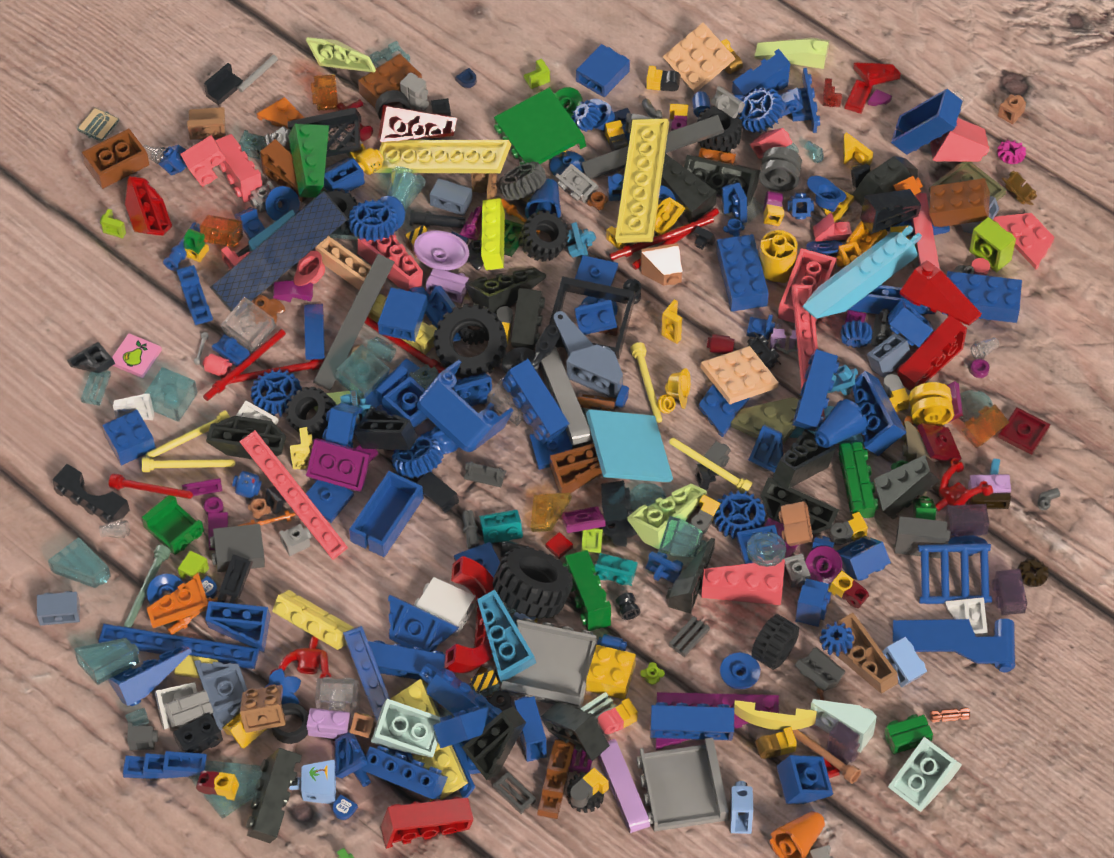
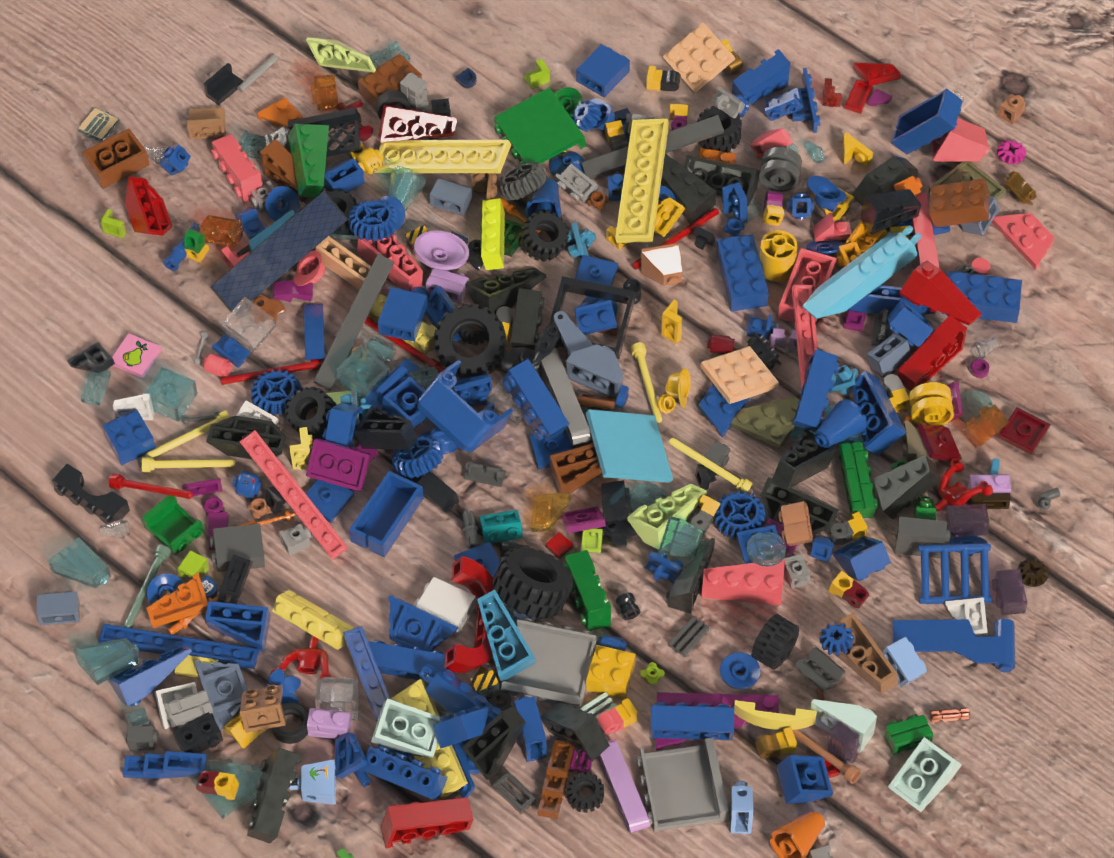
blue slope [177,265,213,325] -> none
coral brick [181,135,226,187] -> none
red bar [203,329,286,401] -> none
blue tile [333,794,358,820] -> none
nougat brick [349,712,376,738] -> none
black pin [410,210,466,229] -> none
magenta hinge [460,206,482,240] -> none
leg [570,768,609,808] -> none
teal bracket [594,553,638,586] -> none
red bar [609,215,714,261] -> none
dark grey arm [642,99,662,119] -> none
blue brick [692,91,711,117] -> none
blue gear [738,86,785,133] -> none
blue wing [748,425,783,473] -> none
yellowish green wedge [755,38,830,69] -> none
blue brick [795,578,832,627] -> none
magenta dish [805,546,842,584] -> none
blue gear [841,320,872,348] -> none
black tile [851,163,871,188] -> none
lime brick [969,217,1016,273] -> none
none -> dark grey hinge [182,412,220,425]

